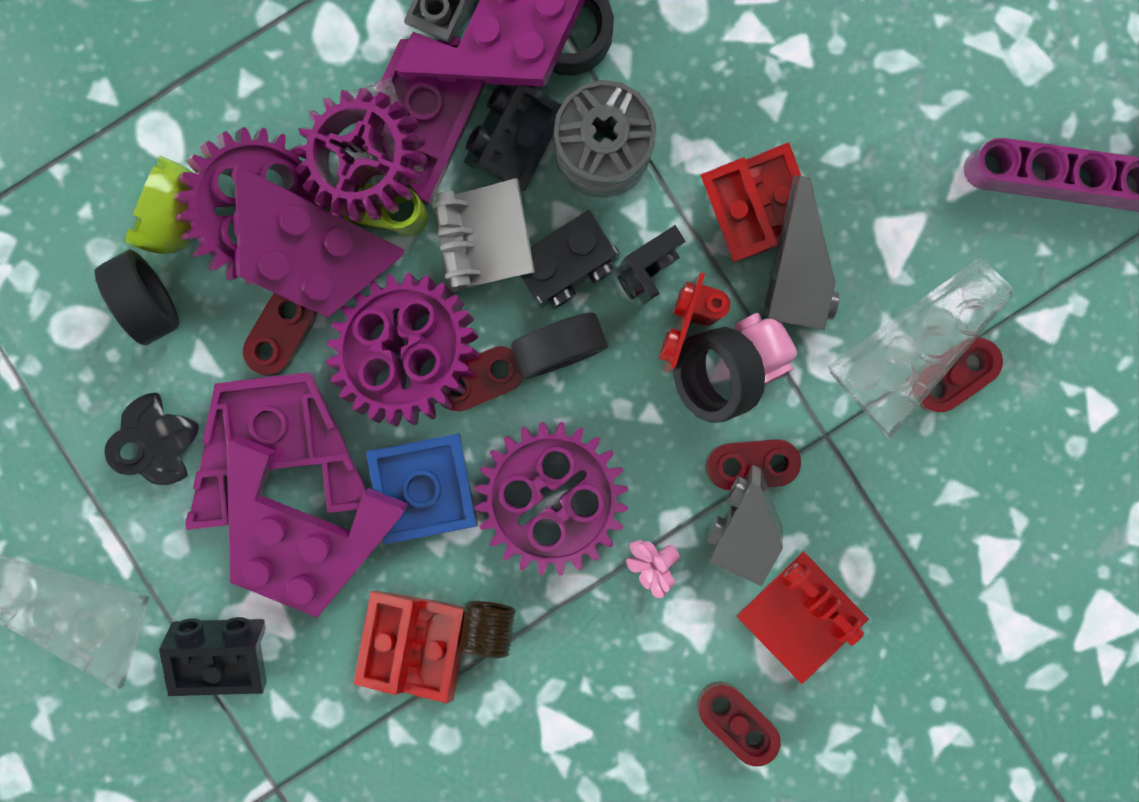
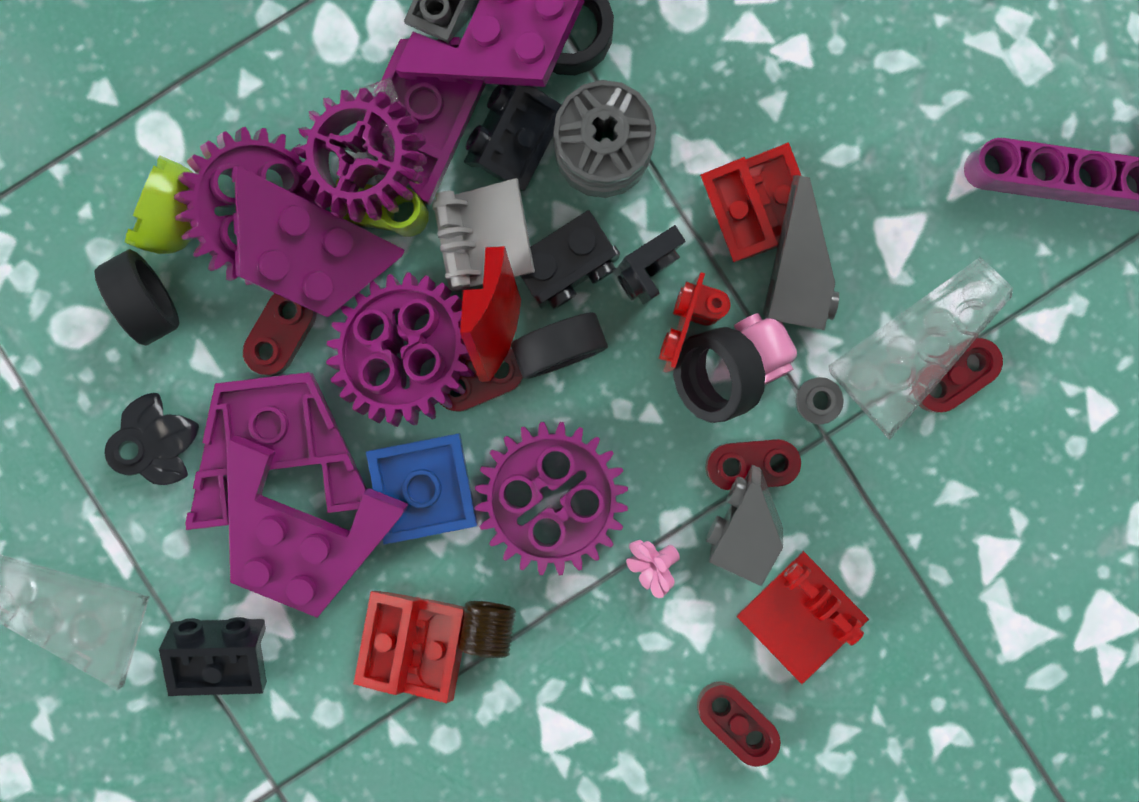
none -> red slope [460,246,521,382]
none -> dark grey plate [795,377,844,424]

